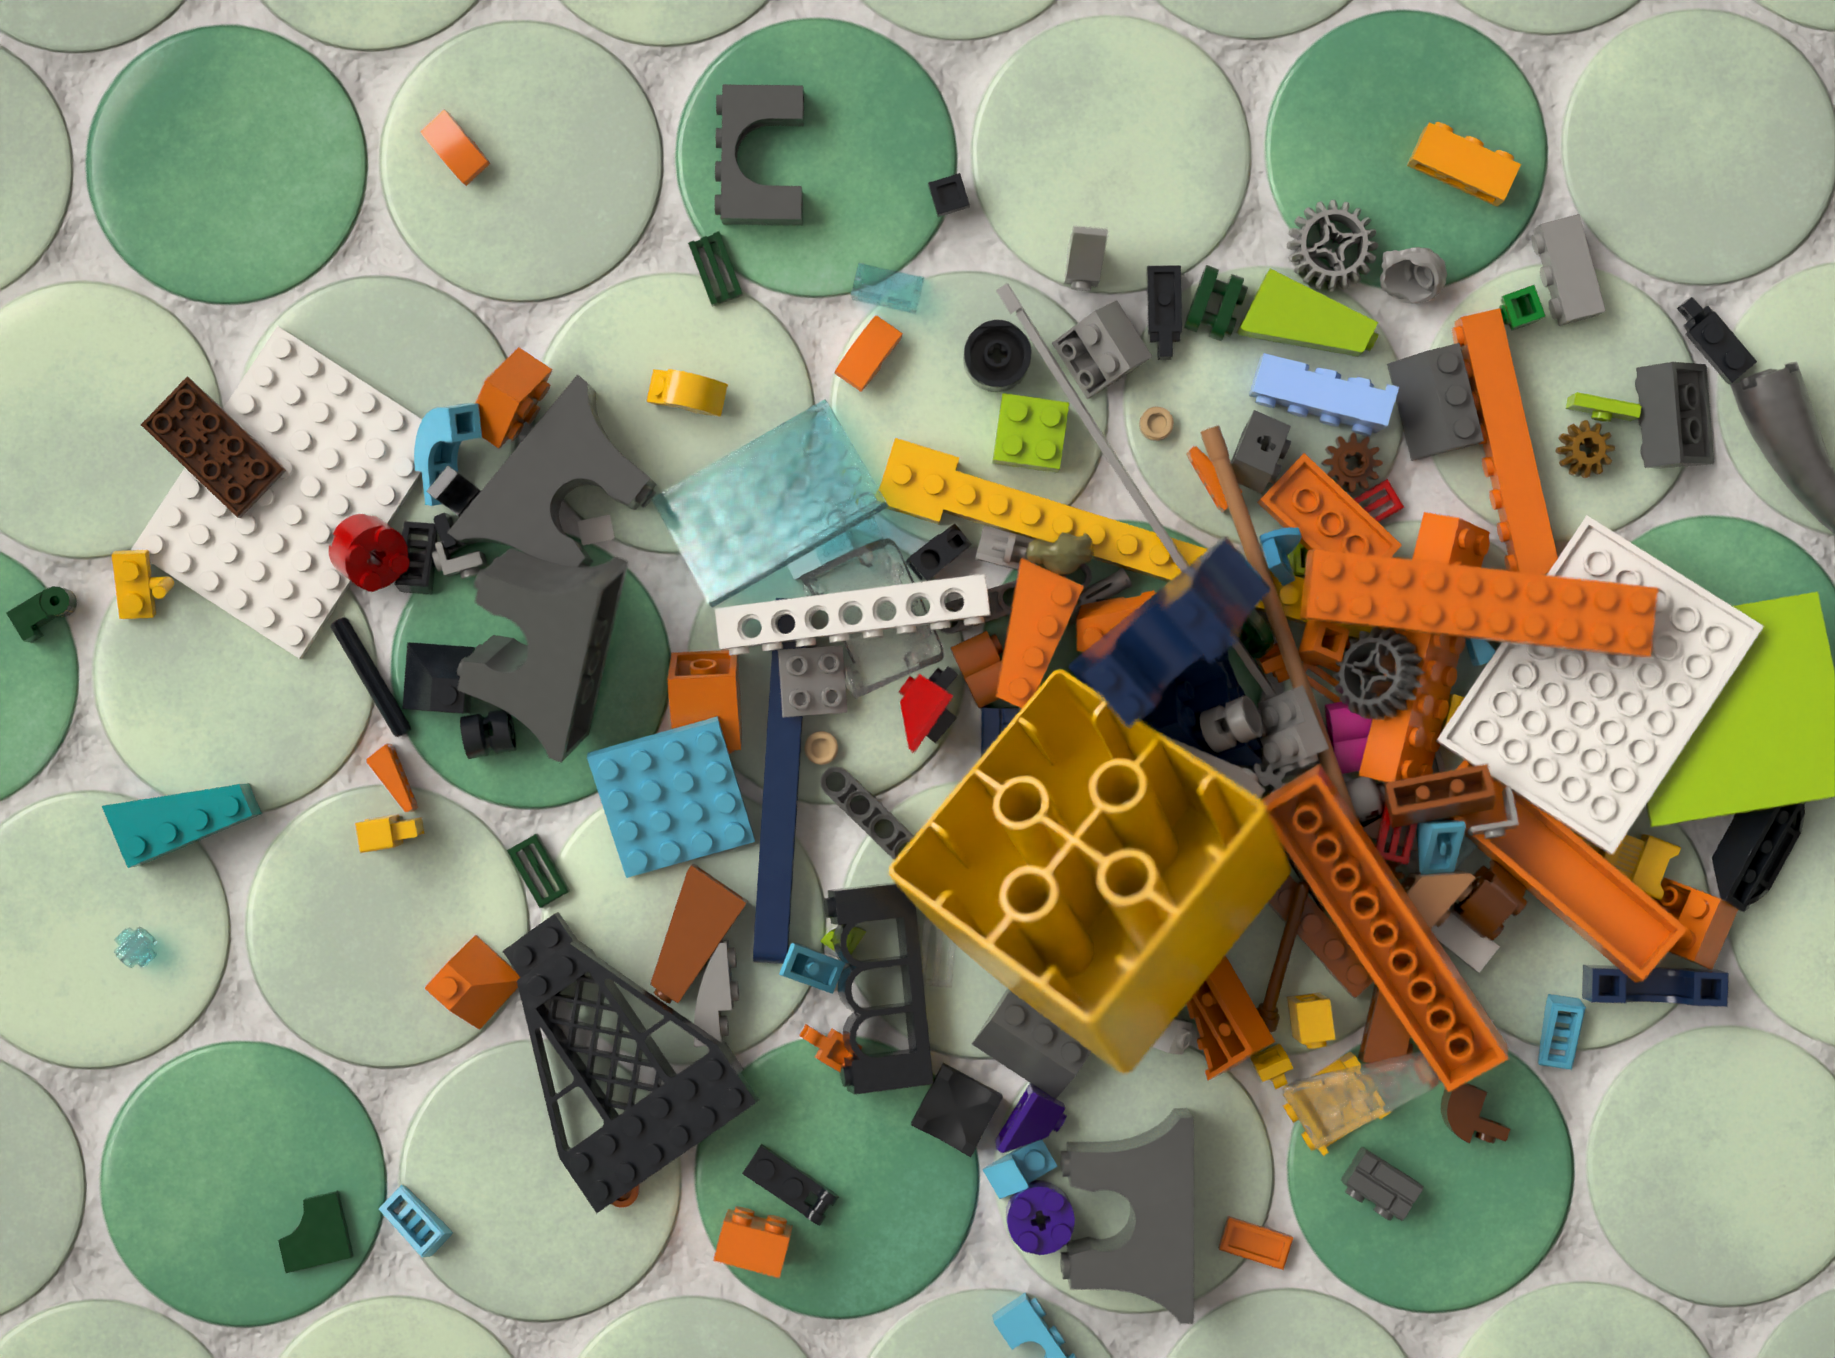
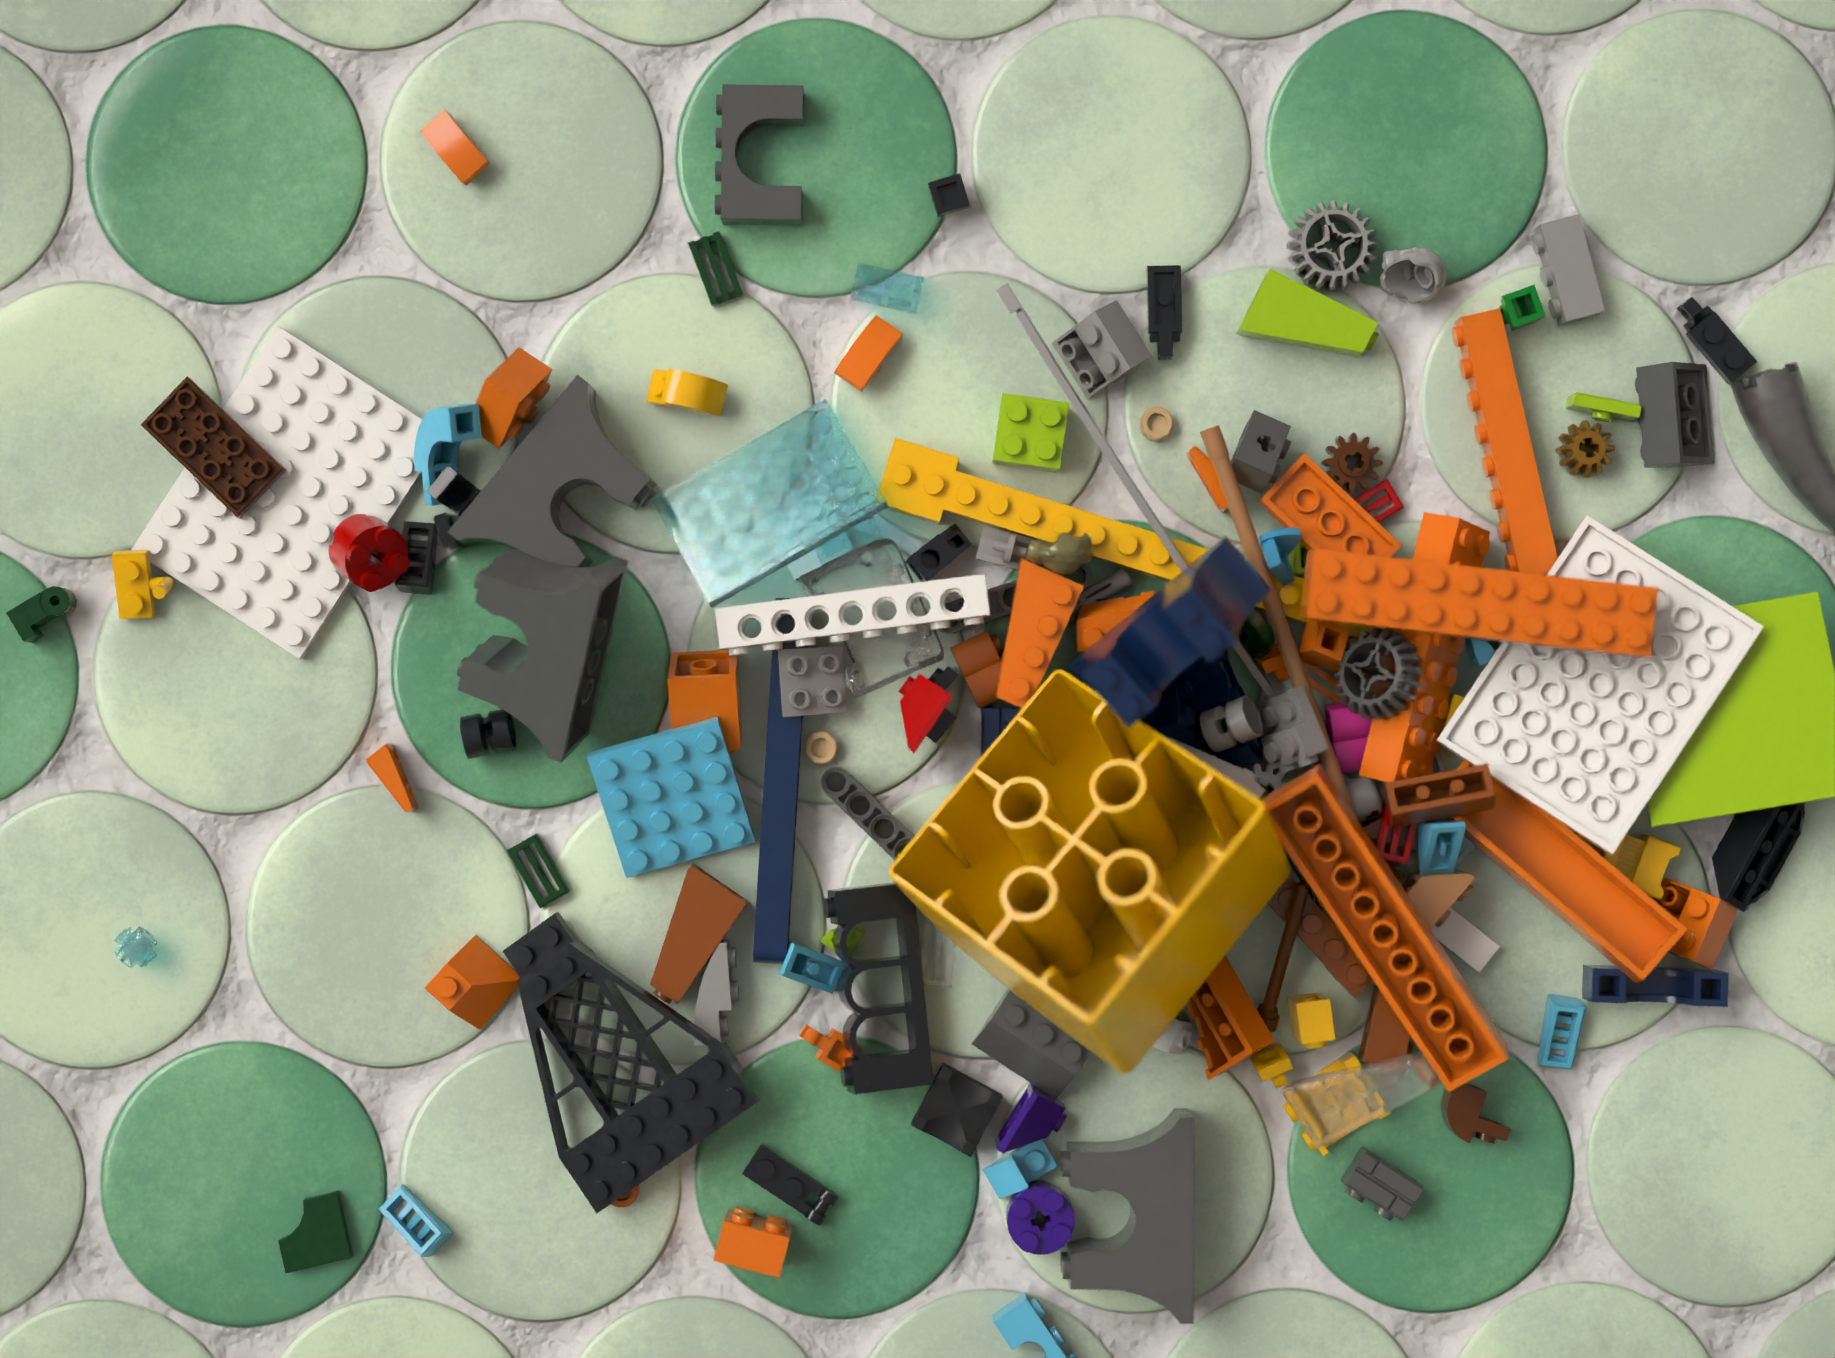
teal wedge [102,783,262,868] -> none
black axle [331,617,411,737] -> none
yellow piece [355,814,425,853] -> none
black slope [402,642,475,714] -> none
light grey bracket [432,541,488,579] -> none
white sticker [578,515,615,545] -> none
black brick [963,320,1032,392] -> none
light grey slope [1064,226,1108,291] -> none
dark green brick [1184,265,1248,341] -> none
orange tile [1218,1216,1293,1270] -> none
light blue wedge [1249,353,1399,436] -> none
dark grey slope [1387,343,1484,461] -> none
light orange brick [1407,122,1521,207] -> none
reddish brown brick [1449,860,1527,941] -> none
light grey bracket [1468,786,1519,839] -> none

